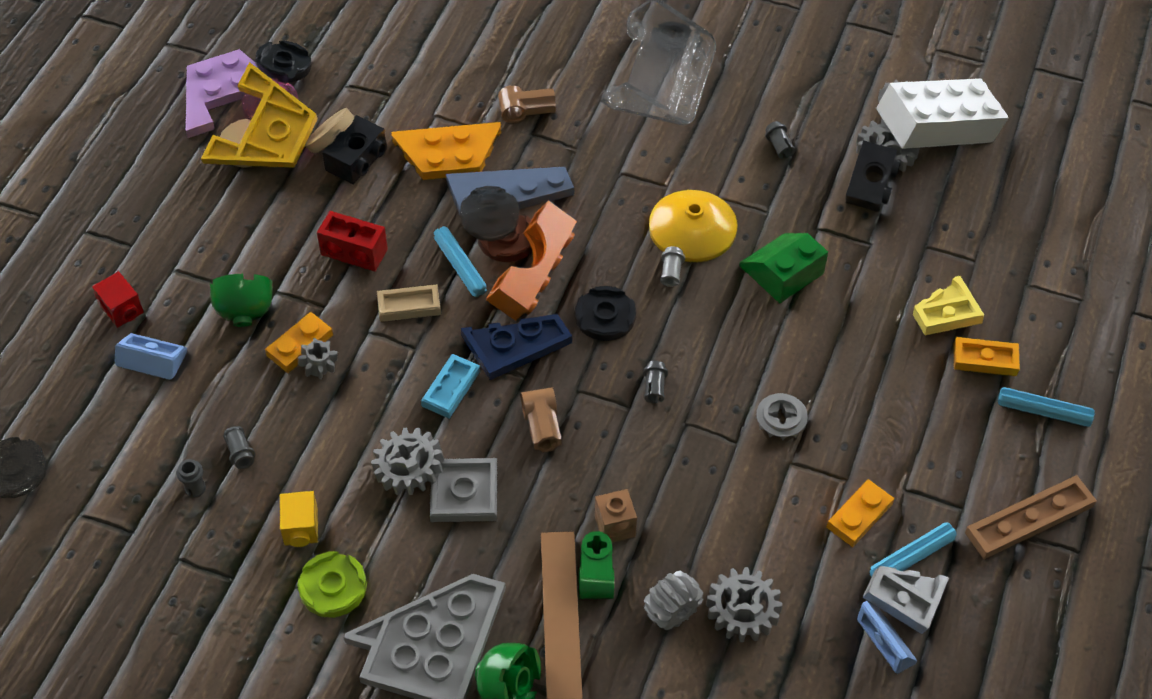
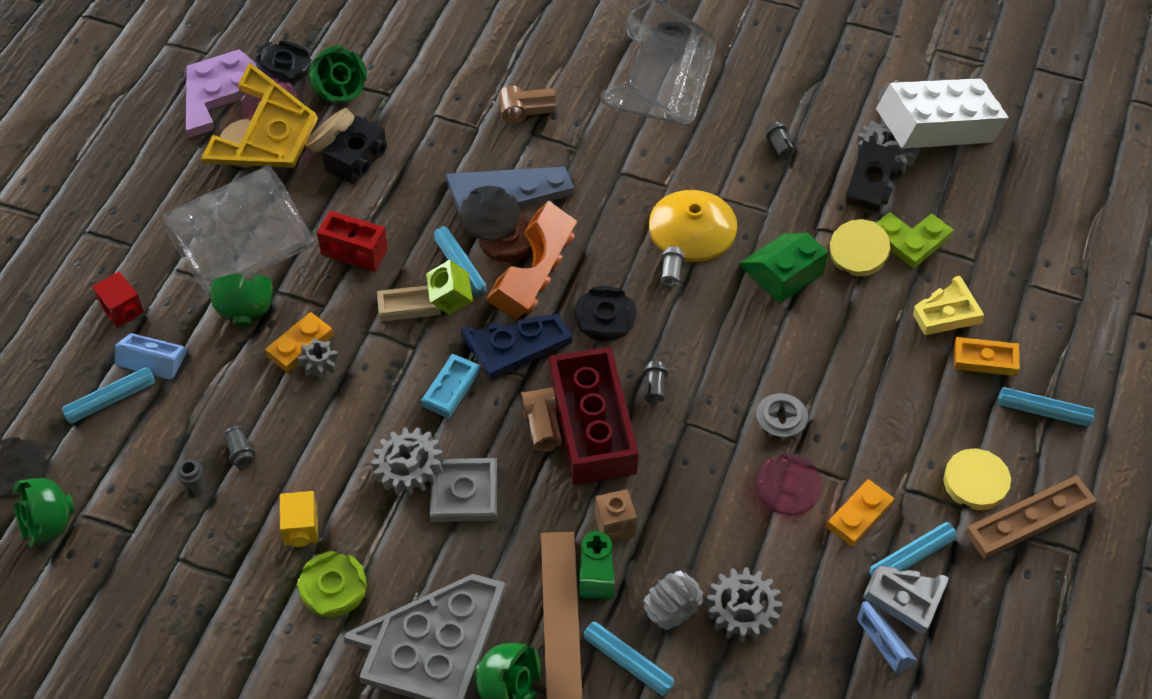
light orange wing [391,122,501,180] -> none
none -> green cylinder [13,478,74,547]
none -> medium azure axle [62,367,155,423]
none -> clear slope [162,165,316,297]
none -> green cylinder [308,46,367,104]
none -> lime brick [426,260,473,315]
none -> dark red brick [549,347,639,485]
none -> medium azure axle [584,622,674,696]
none -> clear pink tile [756,453,823,516]
none -> light yellow tile [830,219,890,277]
none -> lime plate [876,212,954,269]
none -> light yellow tile [943,448,1011,511]

